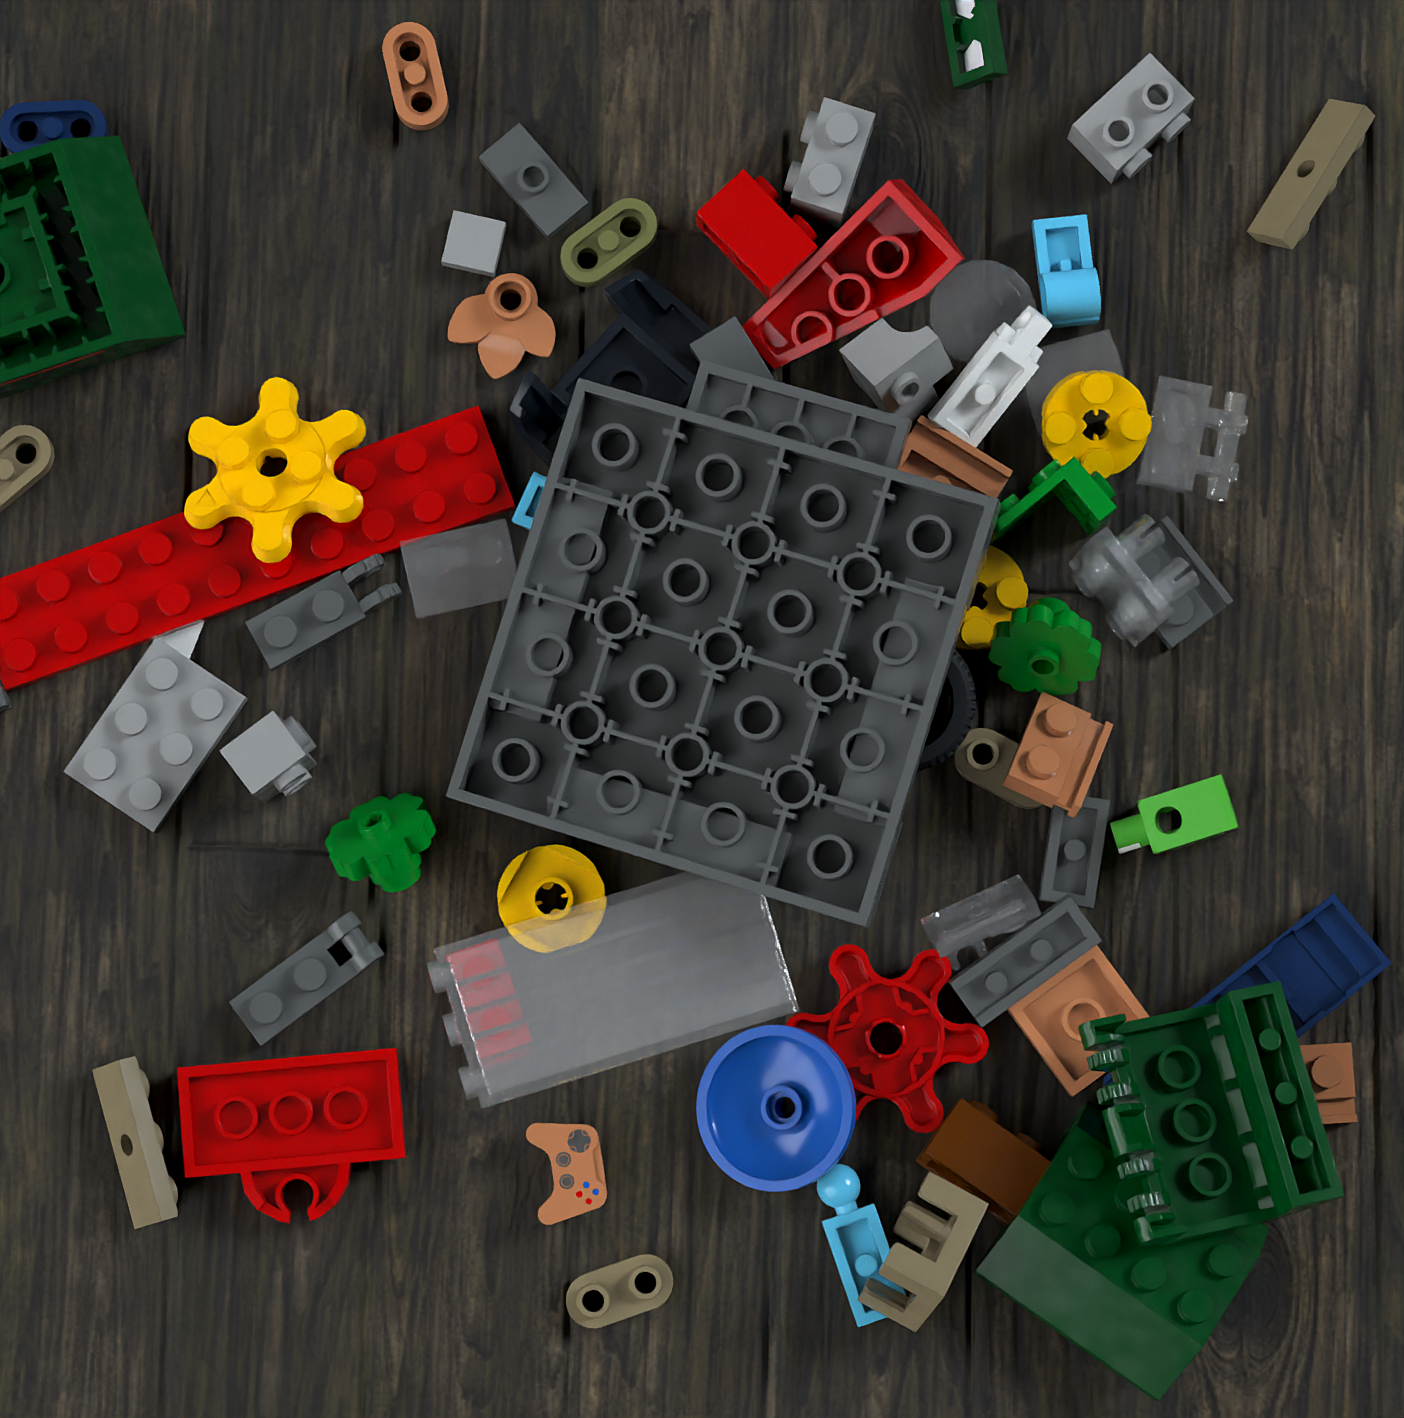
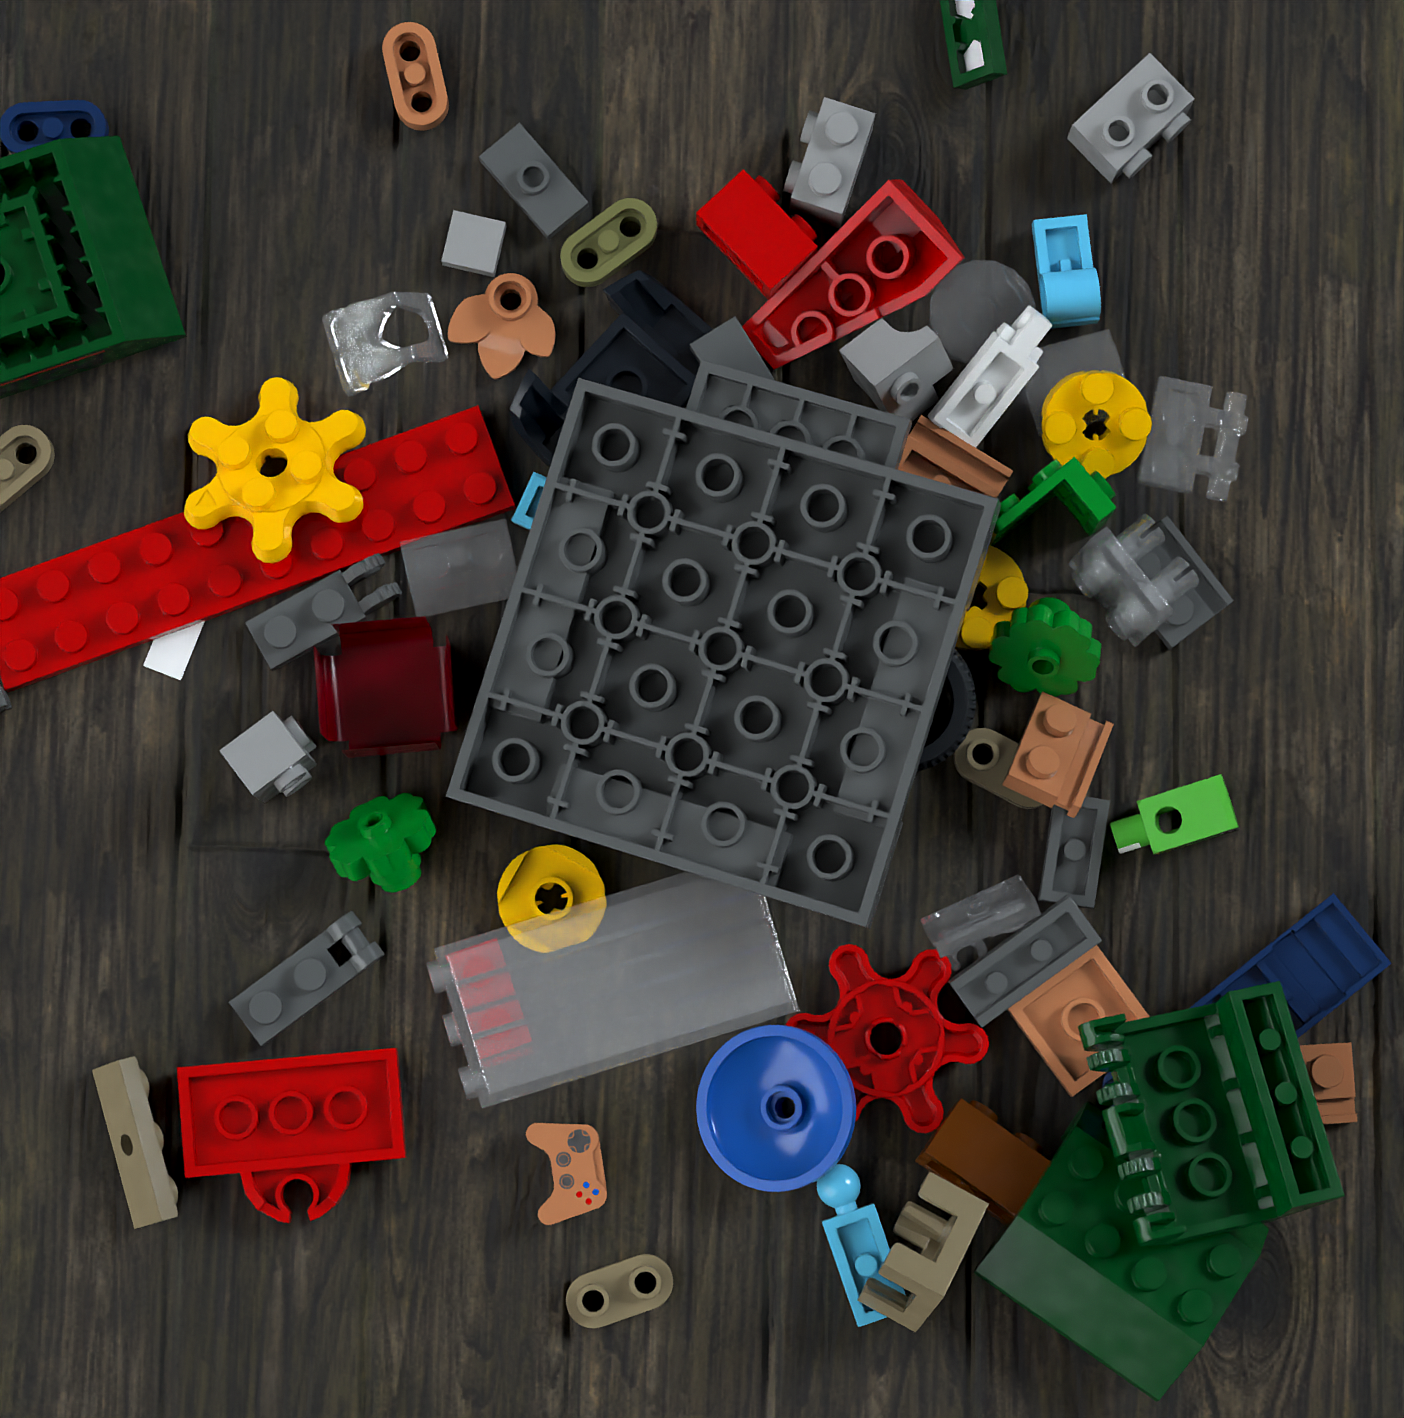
light grey plate [63,637,248,833] -> none
dark tan tile [1247,99,1375,250] -> none
none -> dark red piece [313,616,458,758]
none -> clear piece [322,292,448,396]

